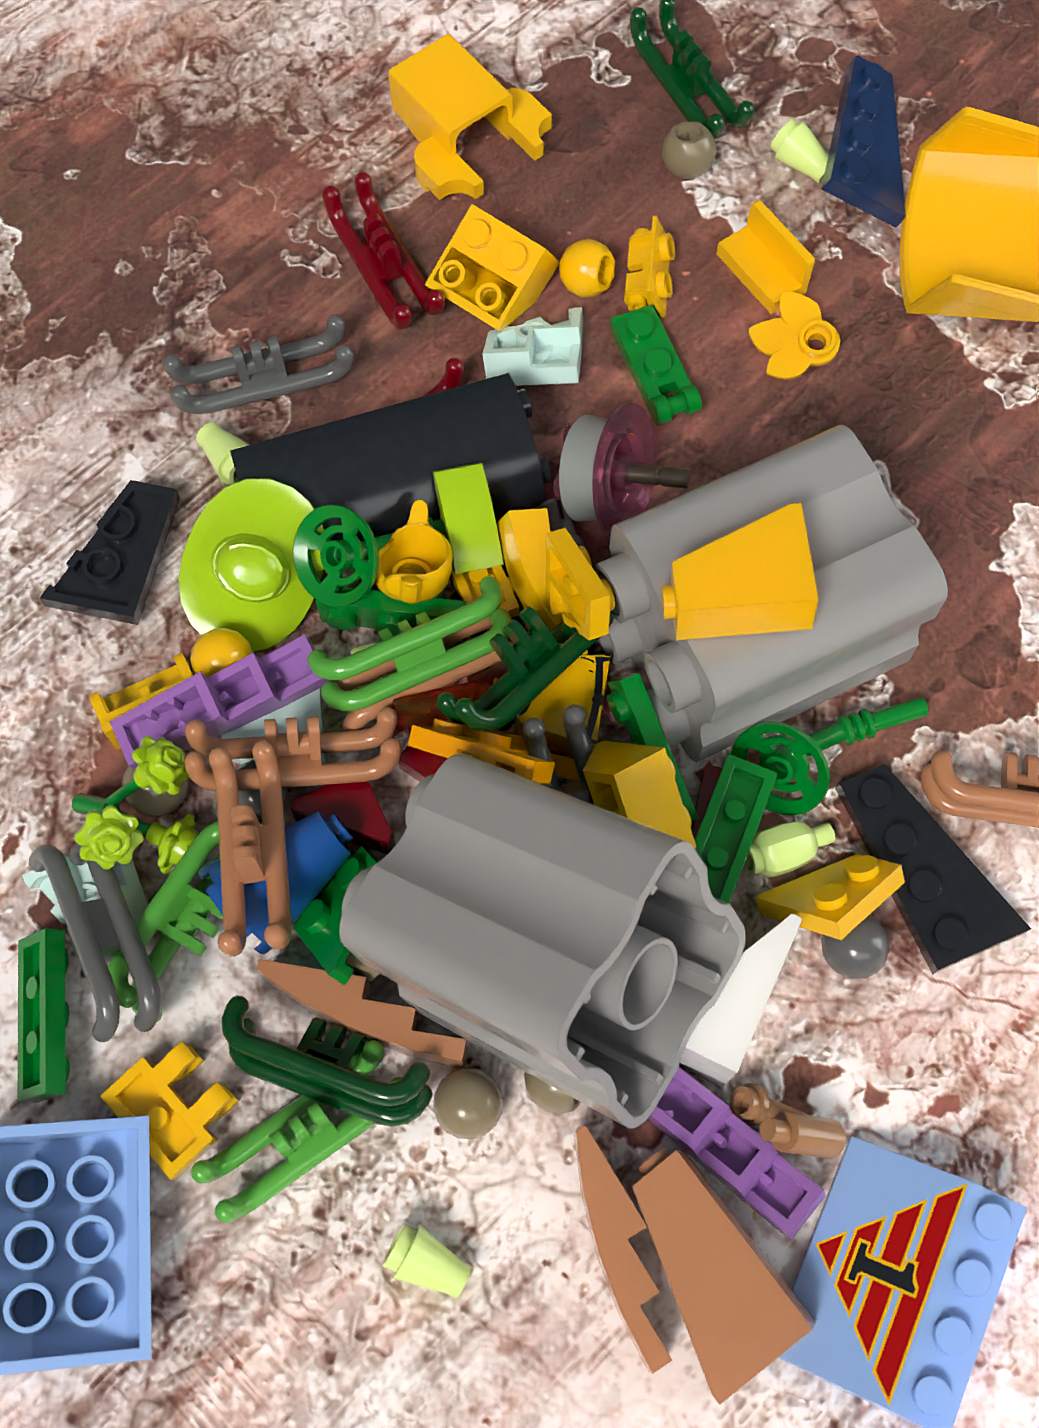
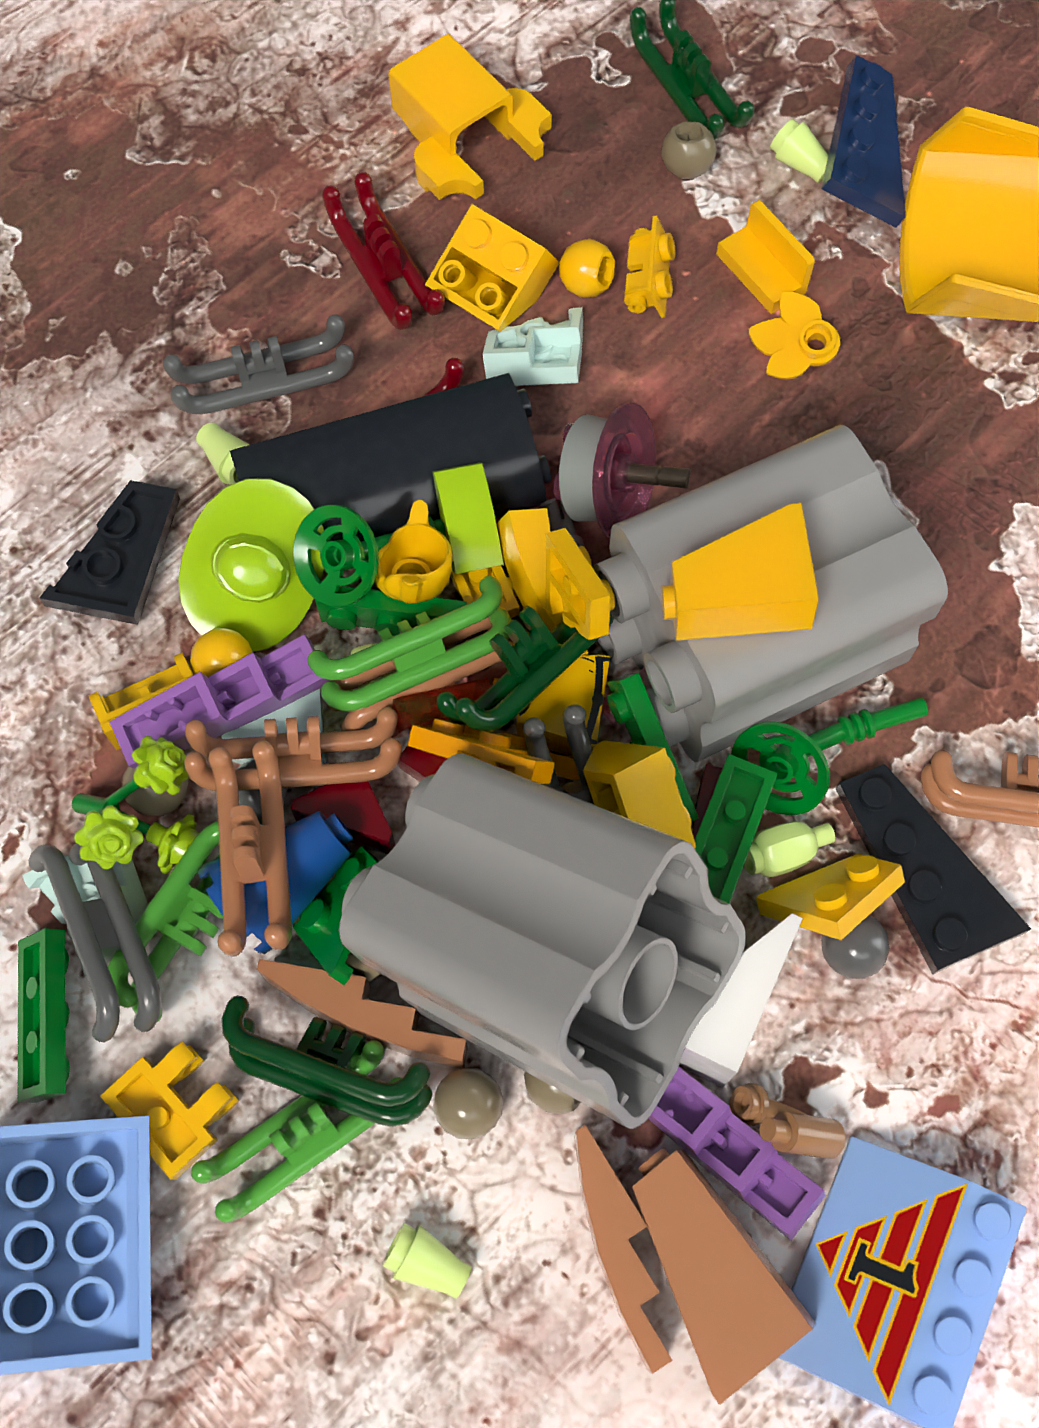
green plate [609,305,702,426] -> none

